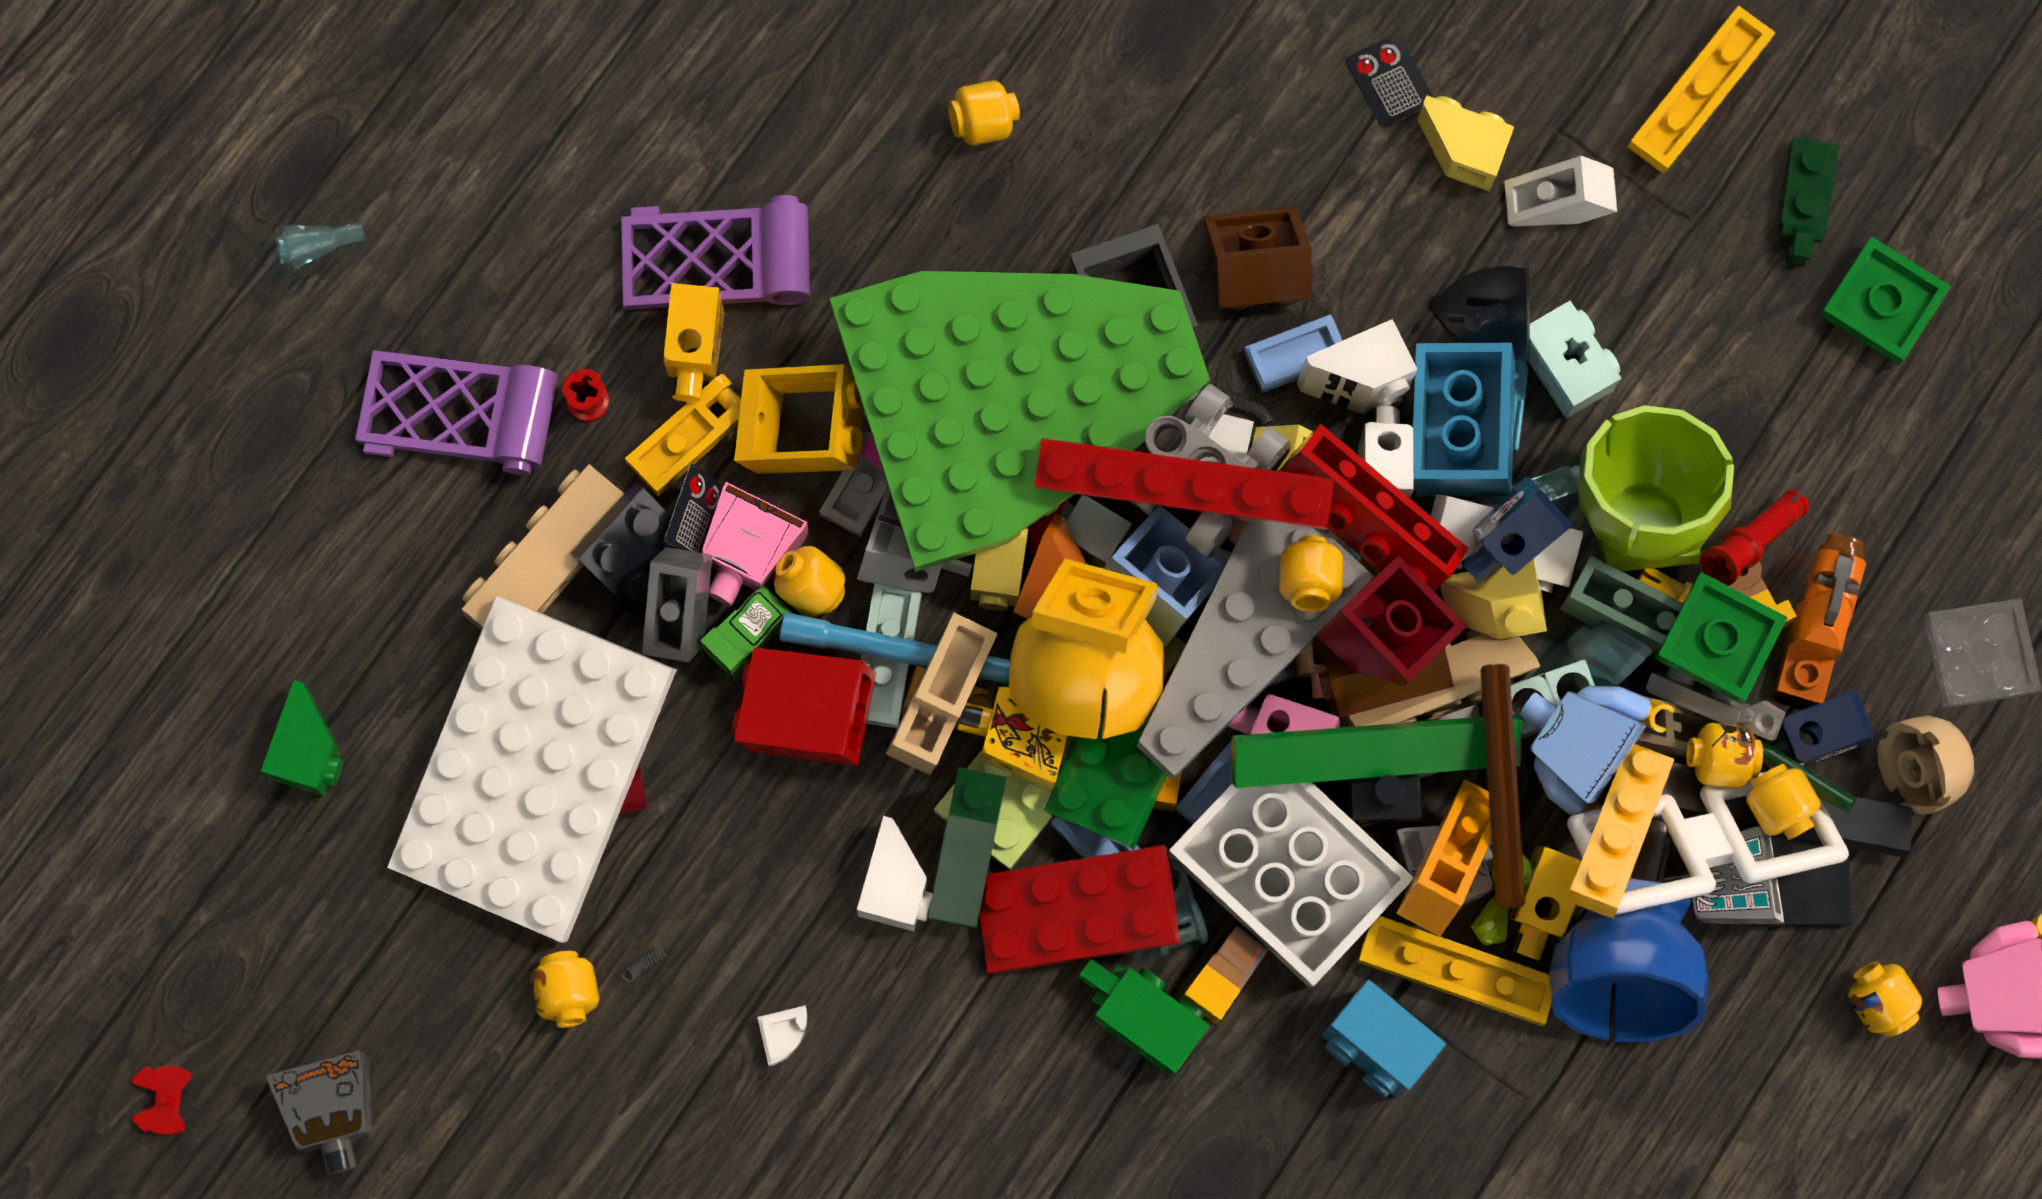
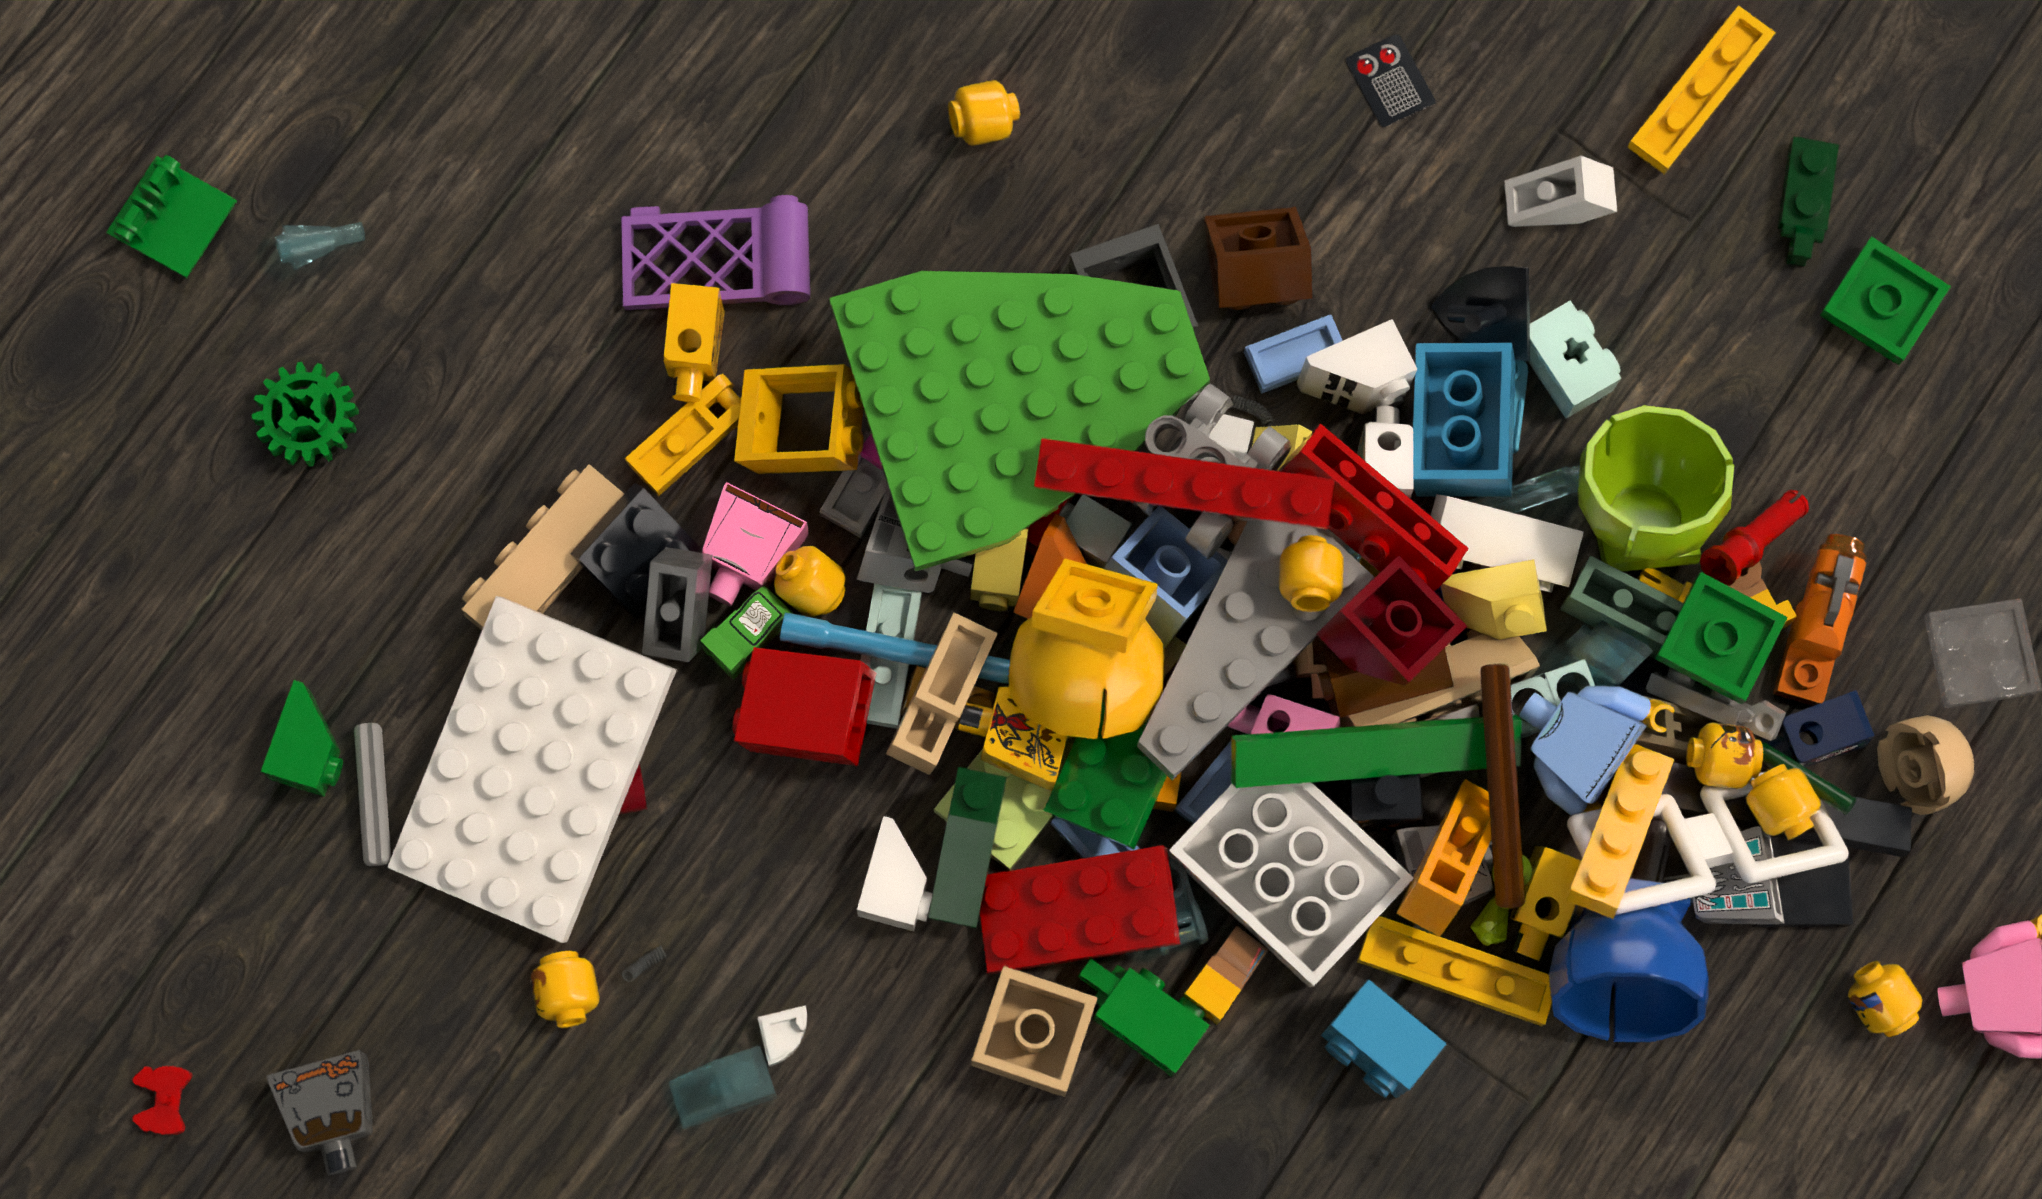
medium lavender piece [355,350,558,476] -> none
red bush [562,369,609,423] -> none
black sticker [665,464,723,553] -> none
light yellow slope [1417,95,1514,191] -> none
dark blue torso [1461,476,1573,583] -> none
none -> green hinge [106,155,237,278]
none -> green gear [252,362,359,467]
none -> light grey axle [354,723,391,866]
none -> clear light blue slope [669,1045,778,1129]
none -> tan brick [971,966,1098,1097]

